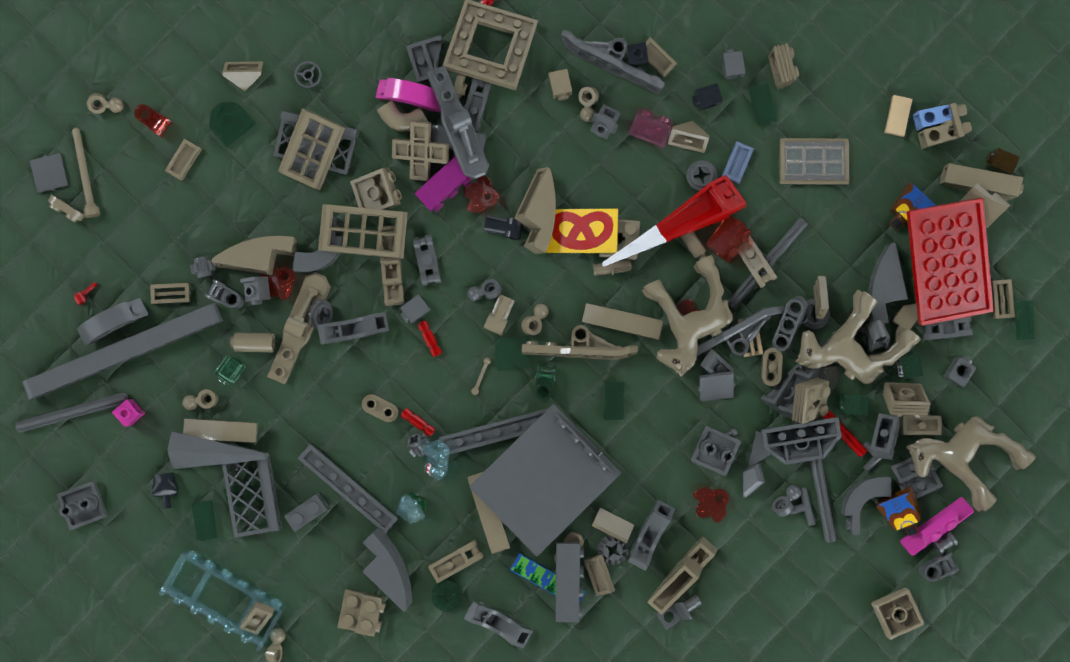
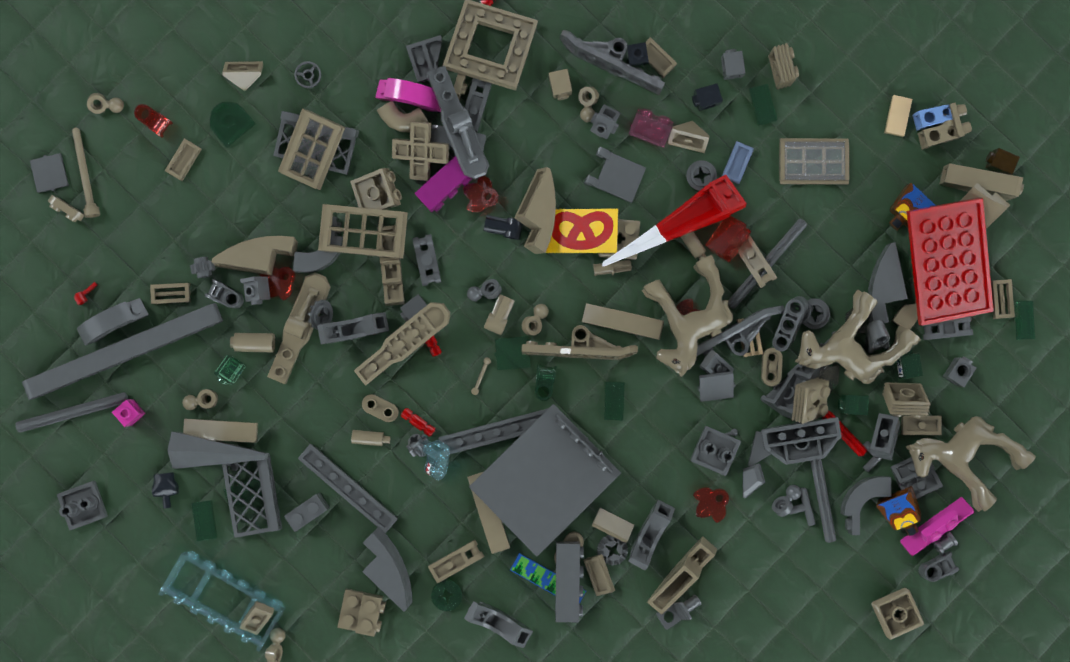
clear light blue piece [396,493,427,524] -> none
dark tan tile [813,276,829,319] -> none
none -> dark tan cylinder [351,430,391,446]
none -> dark tan piece [354,302,451,386]
none -> dark grey flag [584,147,646,203]

